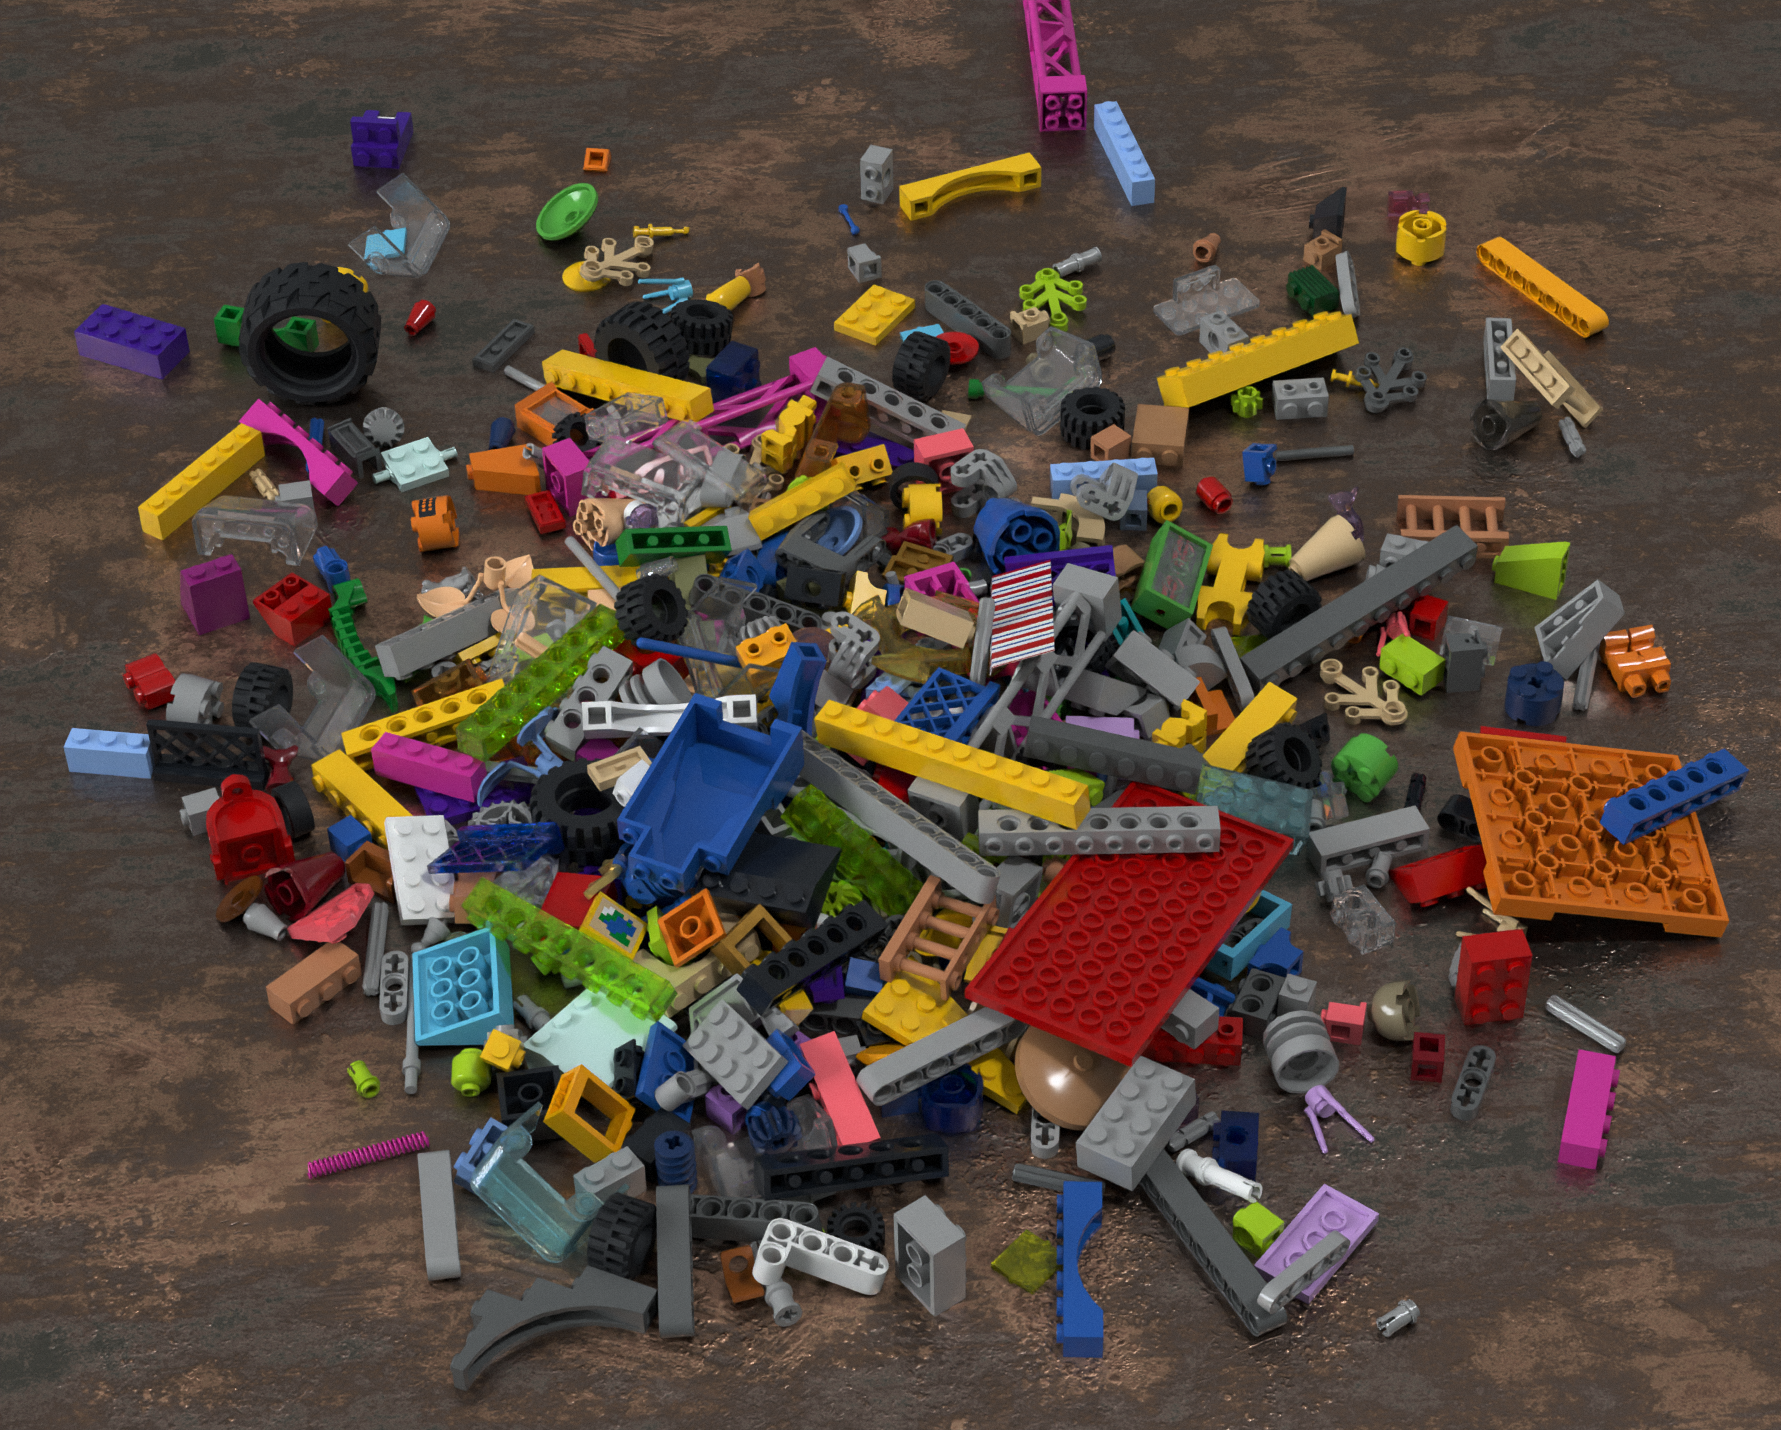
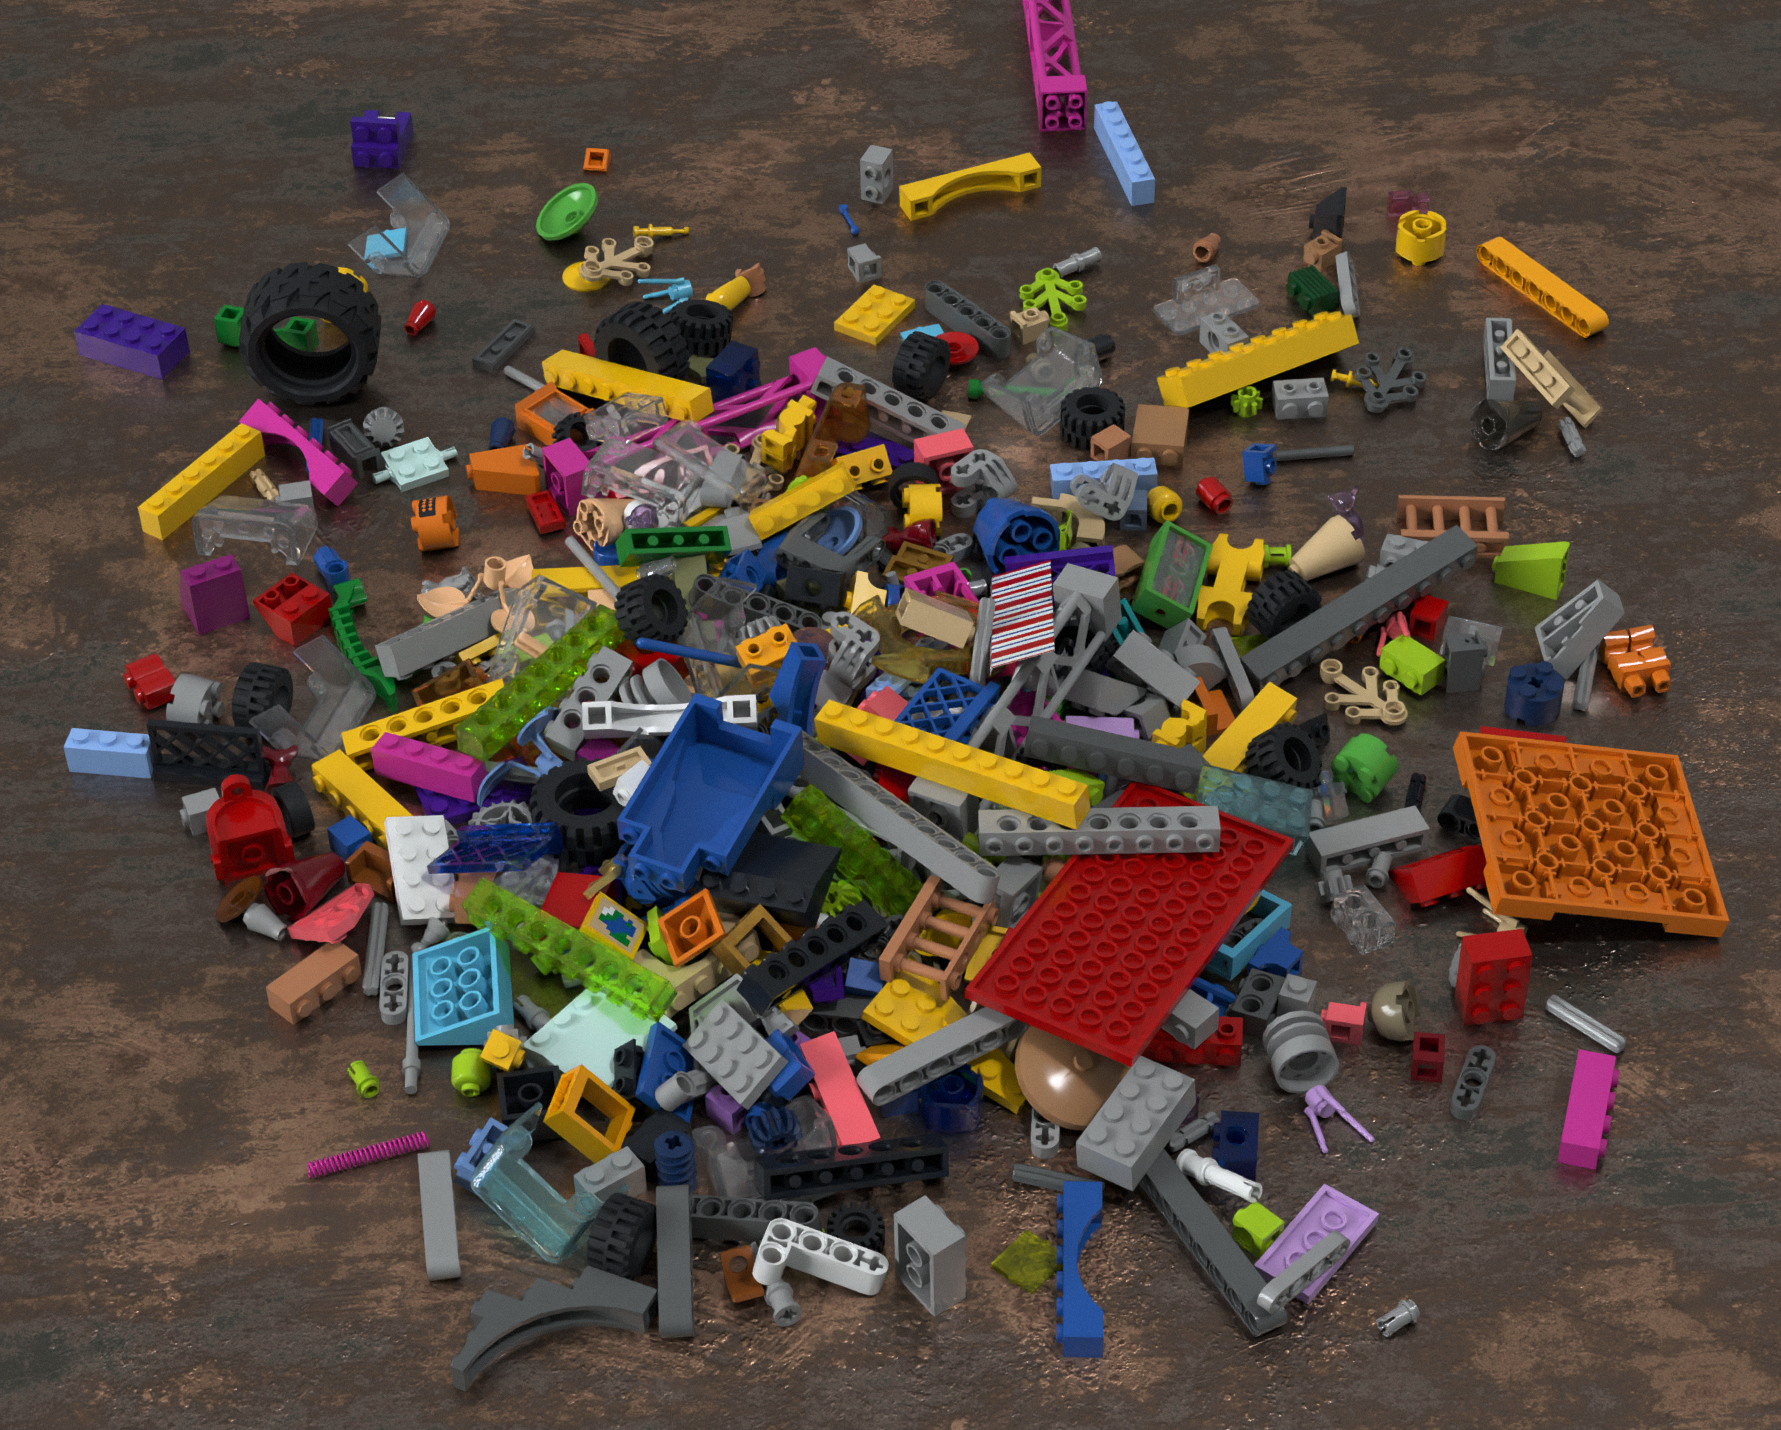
blue brick [1599,748,1749,845] -> none

